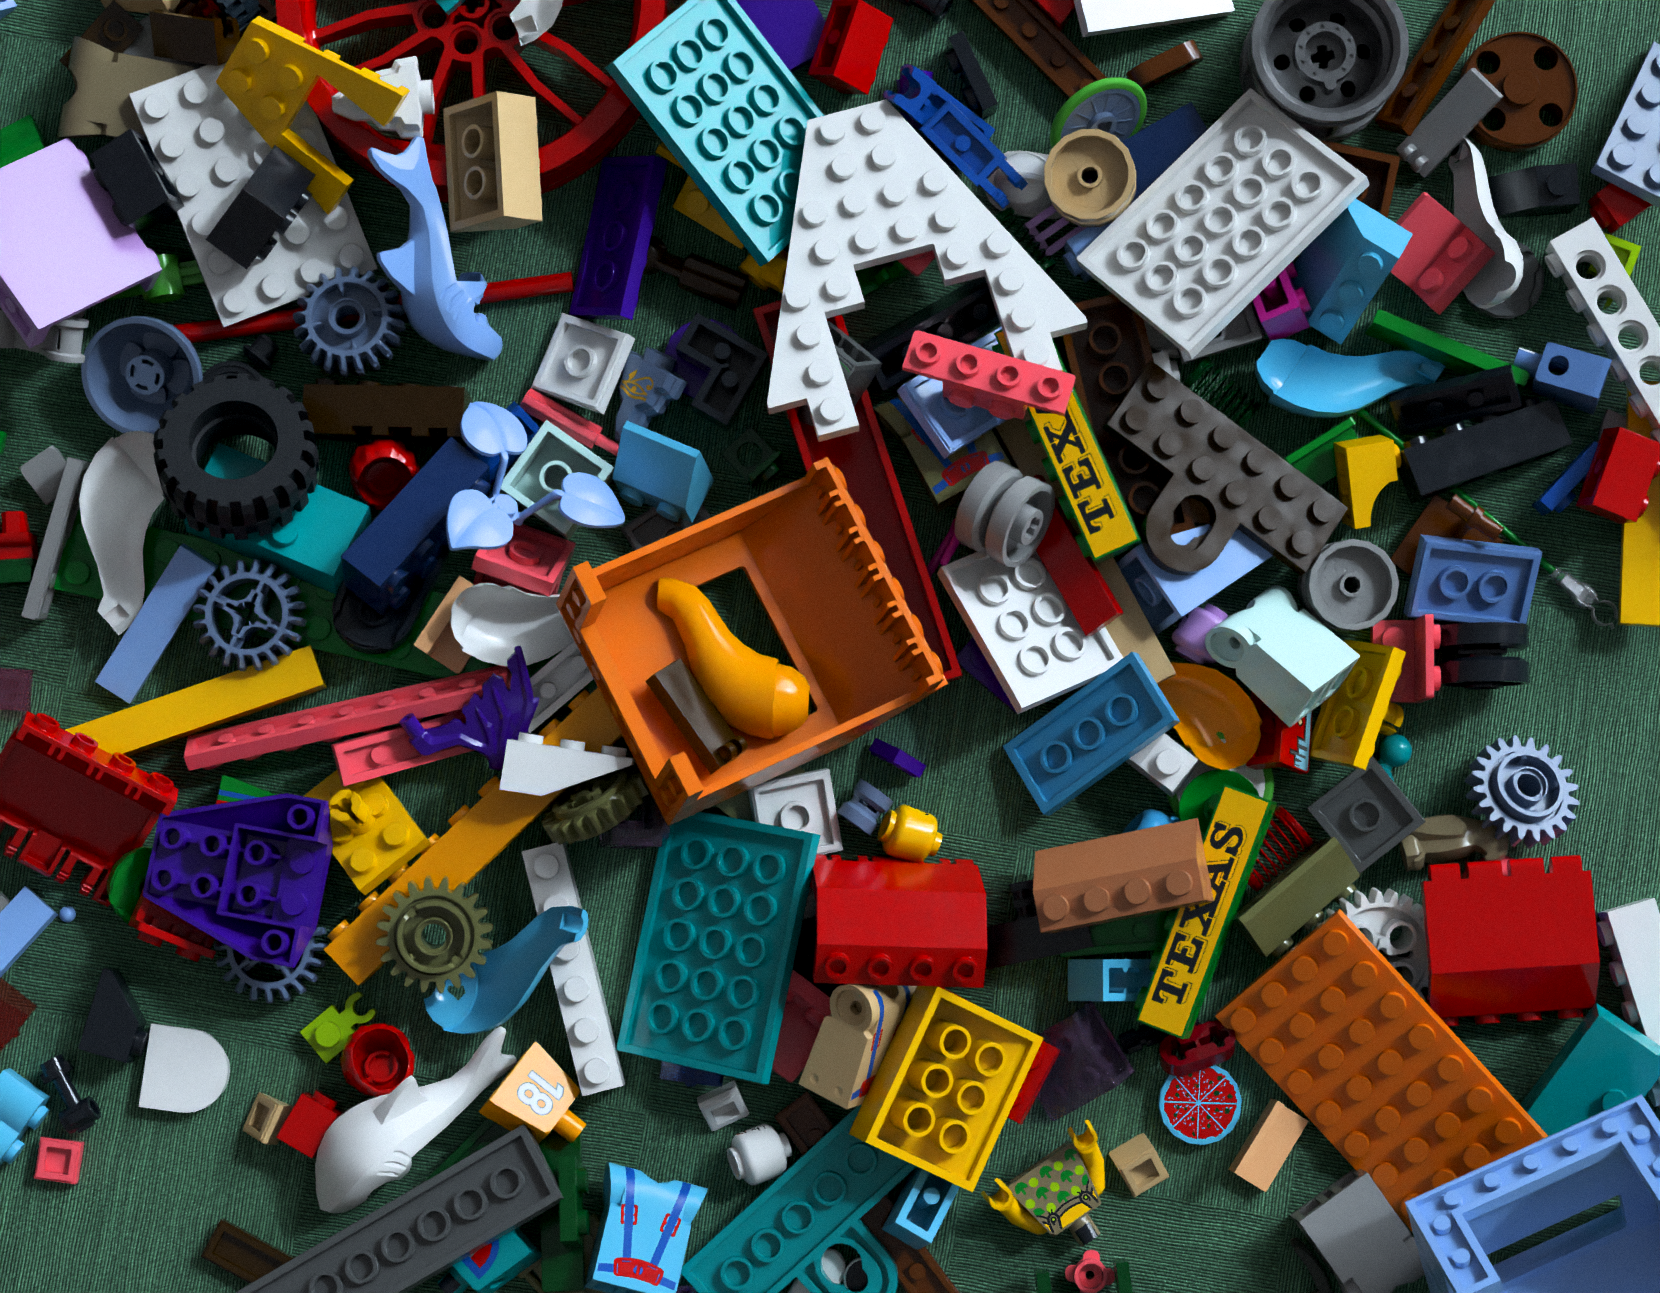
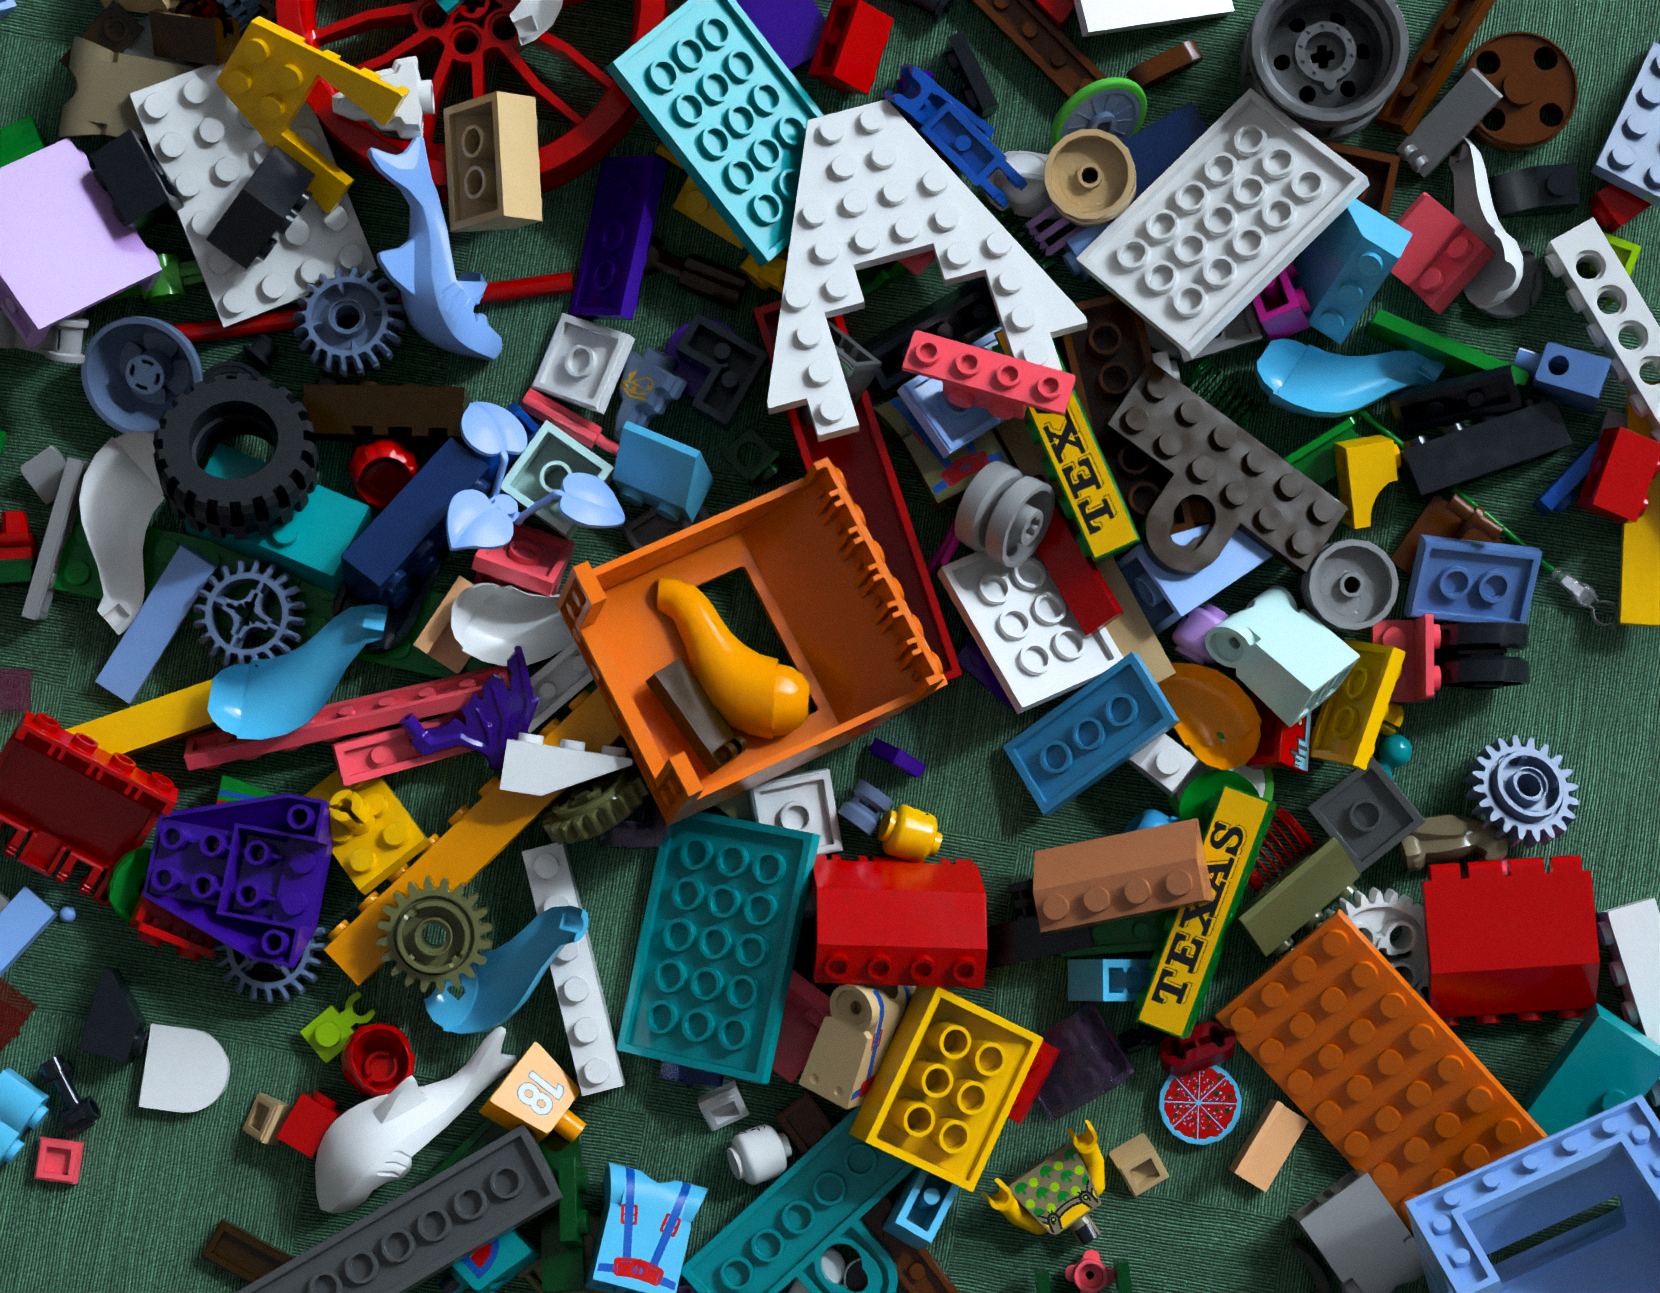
none -> medium azure animal [207,604,388,740]

